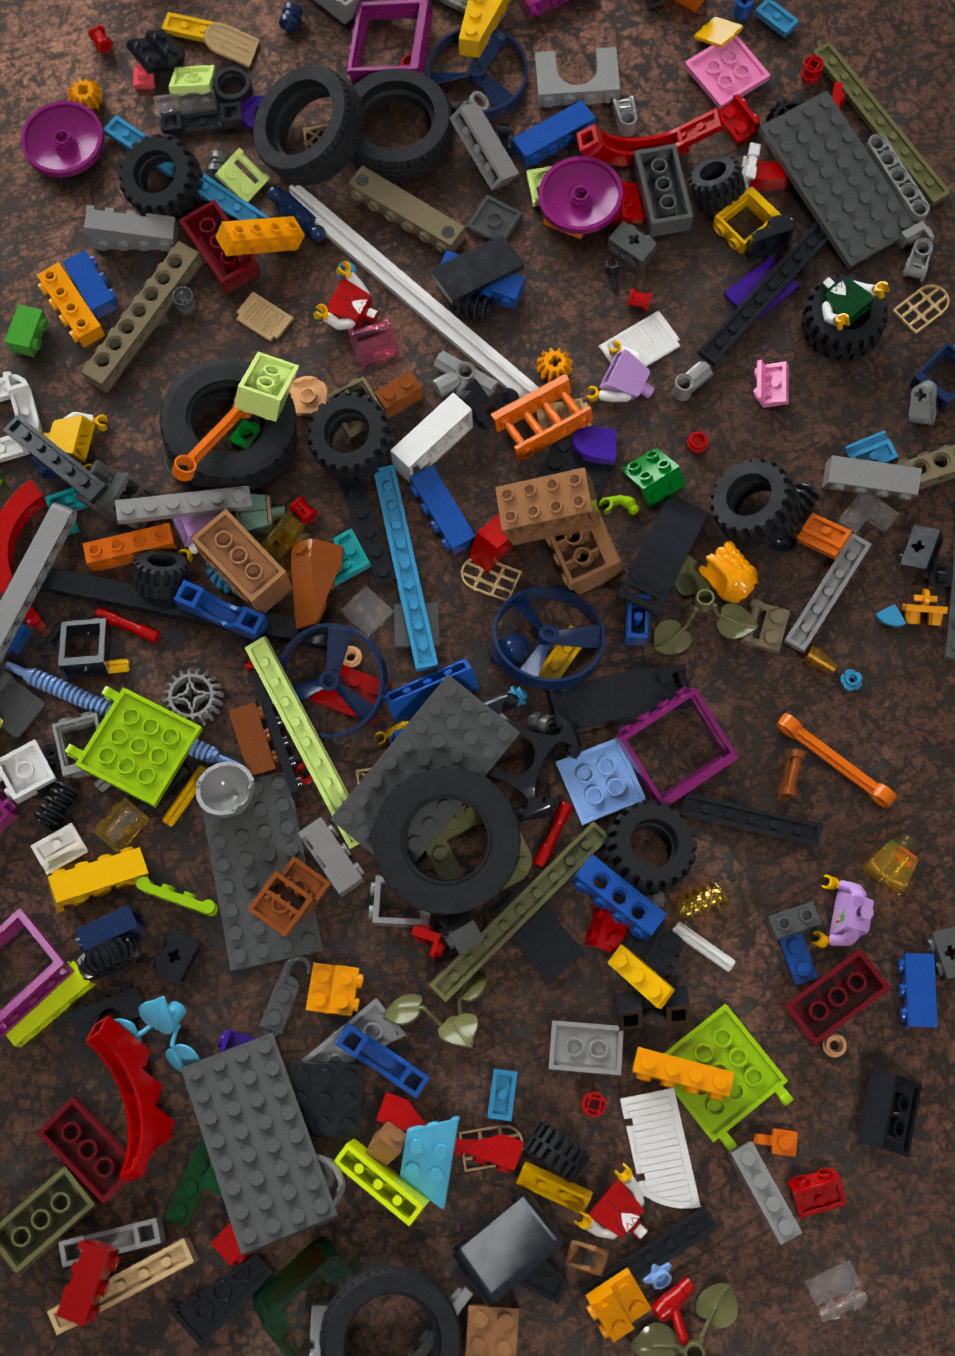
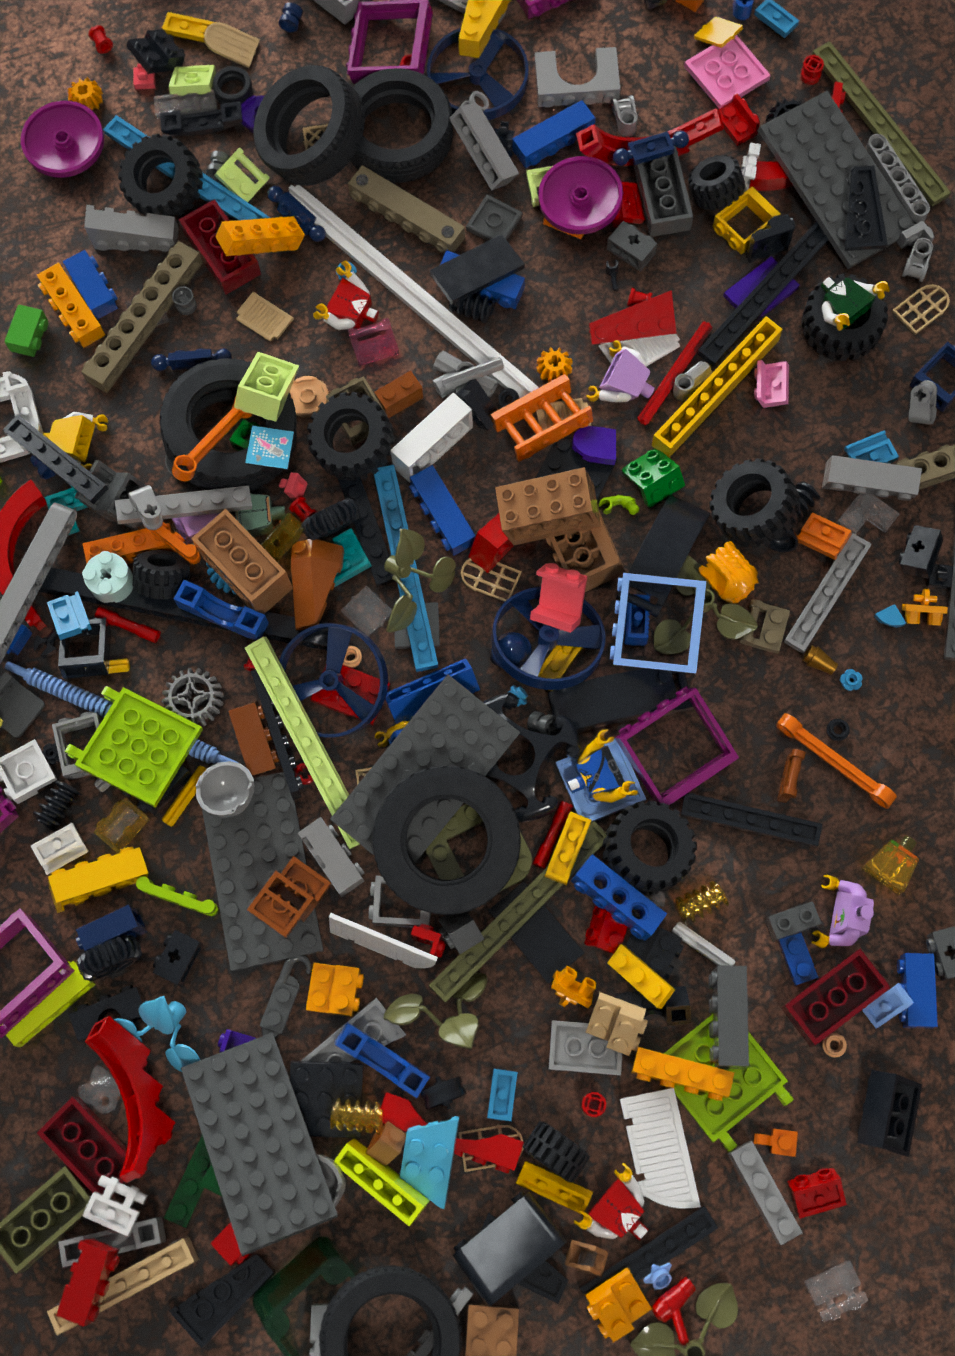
red plate [687,432,709,453] -> none
none -> plate [47,591,92,640]
none -> clear plate [78,1066,121,1114]
none -> light aqua brick [82,551,133,603]
none -> white plate [83,1175,147,1236]
none -> light grey piece [128,485,163,530]
none -> orange plate [148,522,201,565]
none -> dark blue plate [151,348,232,371]
none -> medium azure sticker [245,426,294,469]
none -> coral tile [279,472,308,501]
none -> black gear [302,499,361,540]
none -> white piece [329,913,438,968]
none -> clear yellow piece [330,1098,384,1134]
none -> olive plant [384,529,456,632]
none -> black wheel [420,1076,467,1110]
none -> light grey axle [442,358,504,390]
none -> coral panel [530,563,587,633]
none -> yellow tile [544,811,592,885]
none -> light orange hips [551,966,596,1008]
none -> torso [567,729,638,803]
none -> tan plate [585,992,648,1056]
none -> red wing [589,290,677,345]
none -> light blue window [610,573,706,673]
none -> dark blue plate [613,131,689,166]
none -> red axle [637,321,713,425]
none -> yellow brick [652,316,783,458]
none -> dark grey brick [708,965,749,1069]
none -> black plate [826,719,850,742]
none -> black wing [845,166,888,251]
none -> light blue plate [862,983,914,1029]

